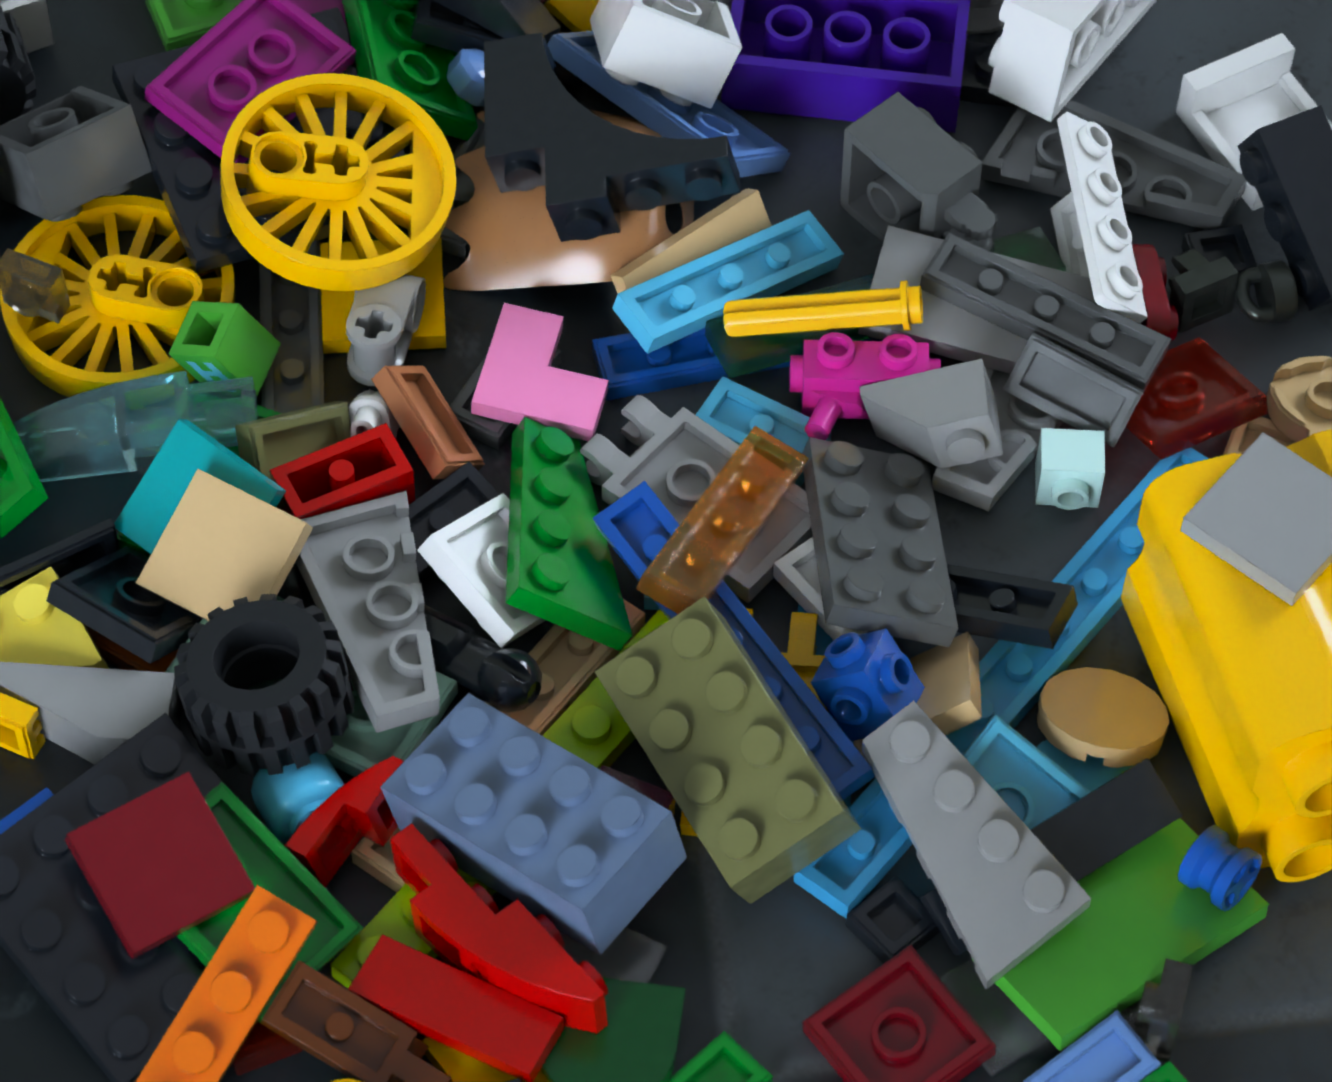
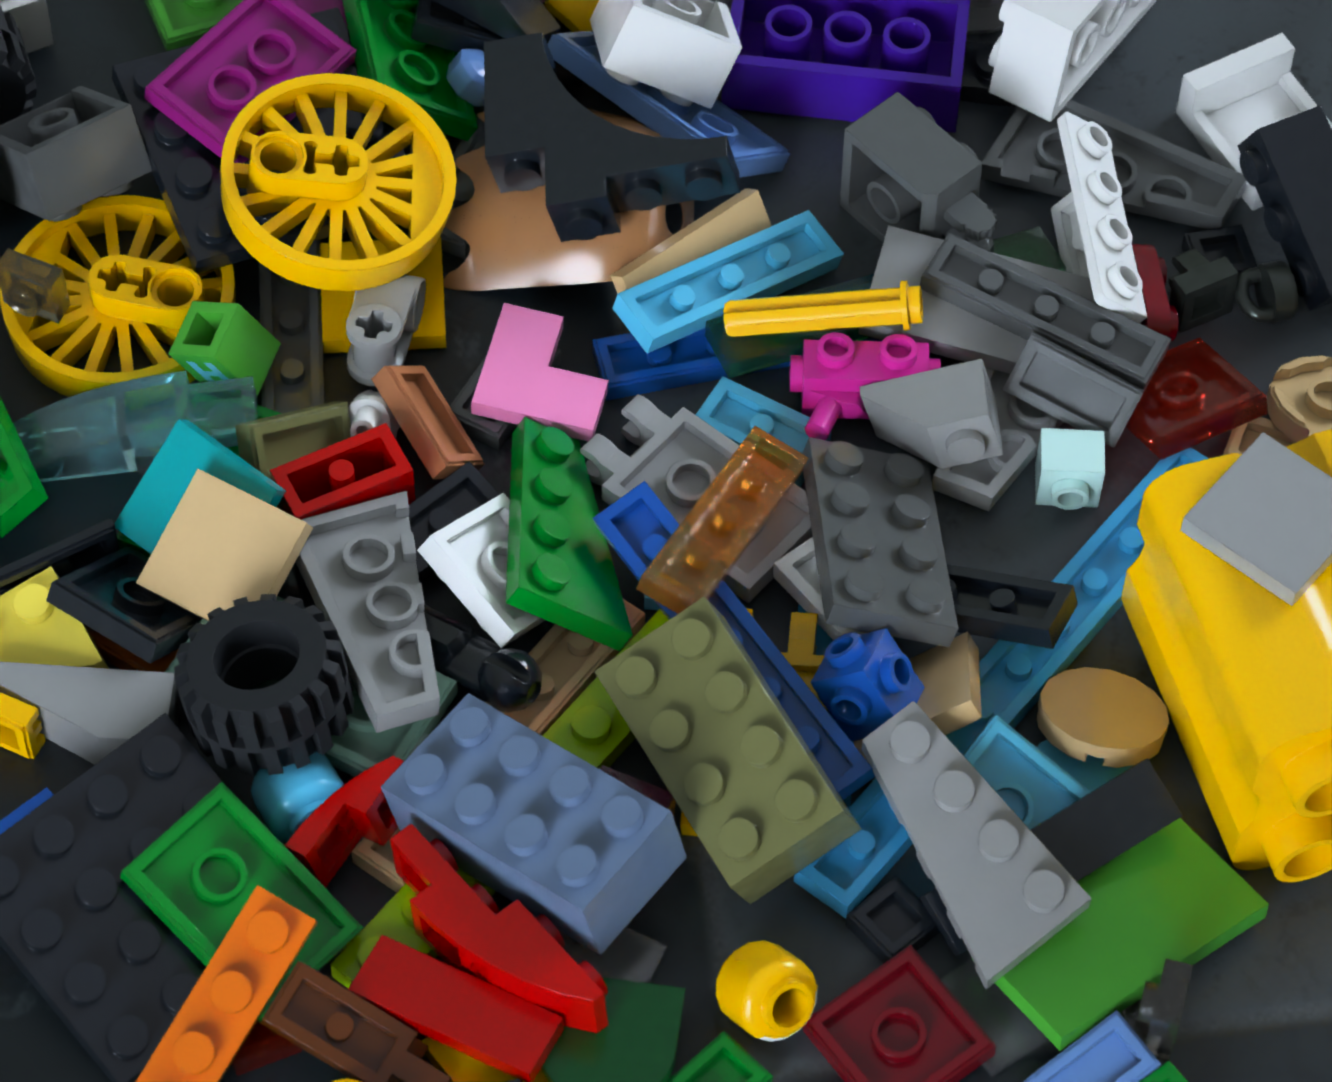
dark red tile [65,771,255,959] -> none
blue wheel [1178,825,1262,911] -> none
none -> yellow head [715,940,818,1042]

